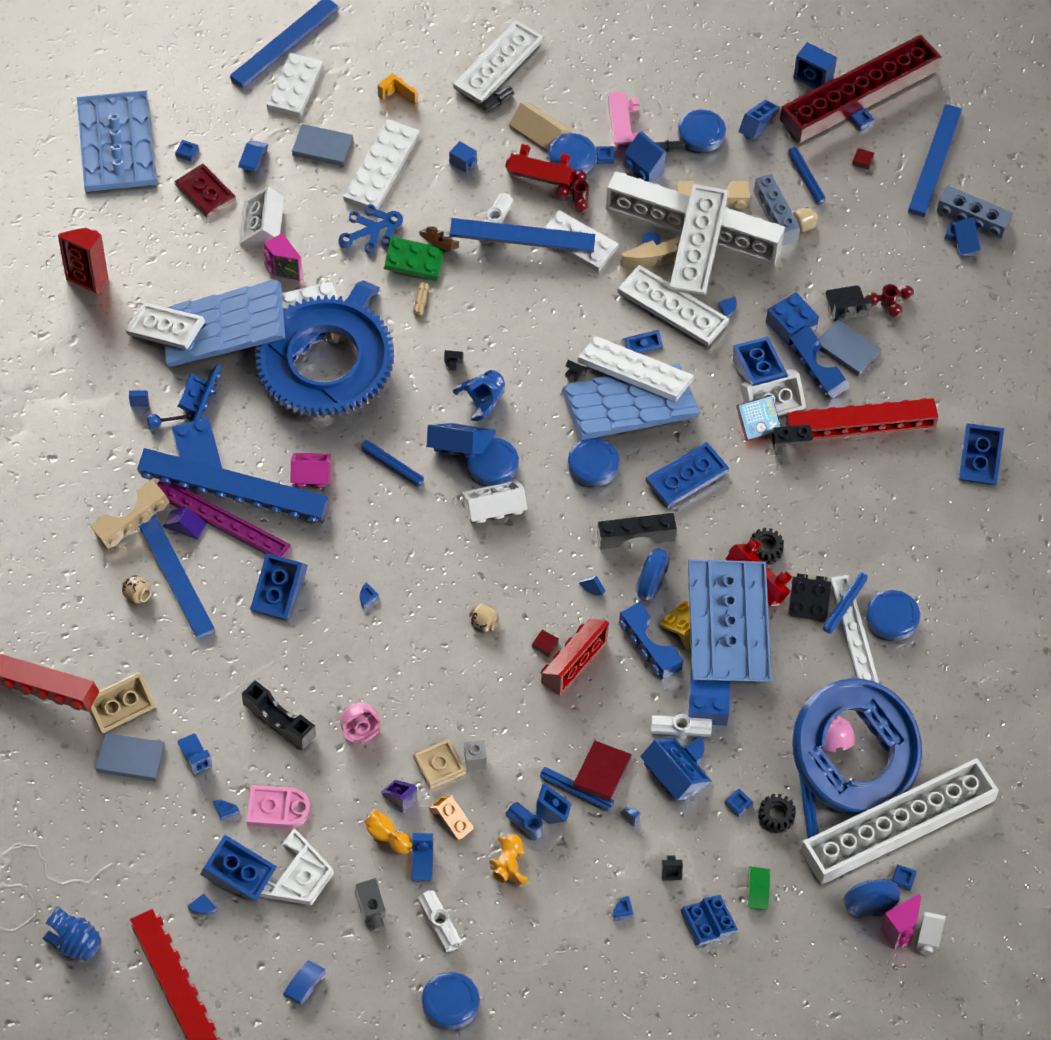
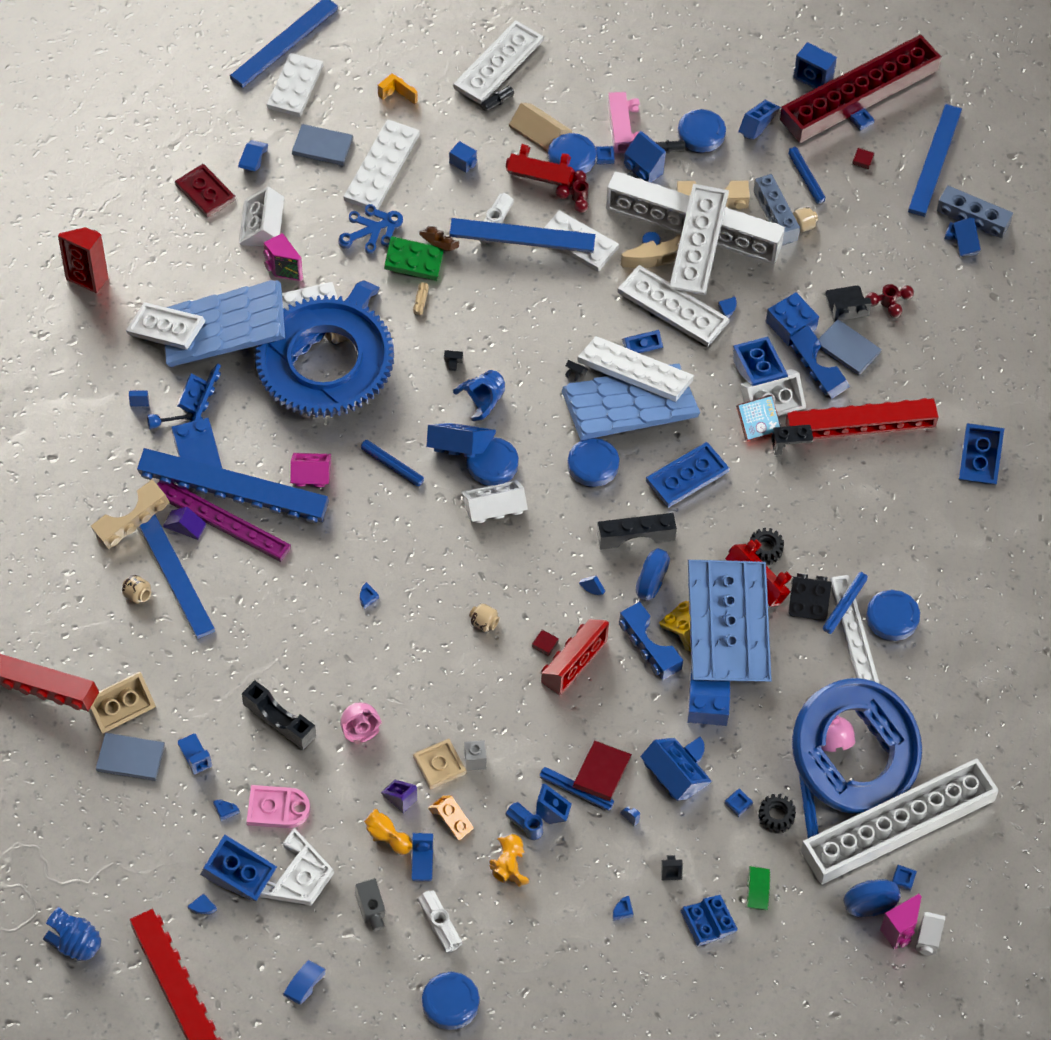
medium blue piece [77,90,157,192] -> none
blue tile [175,140,199,161] -> none
blue slope [250,553,308,620] -> none
white piece [651,714,712,739] -> none

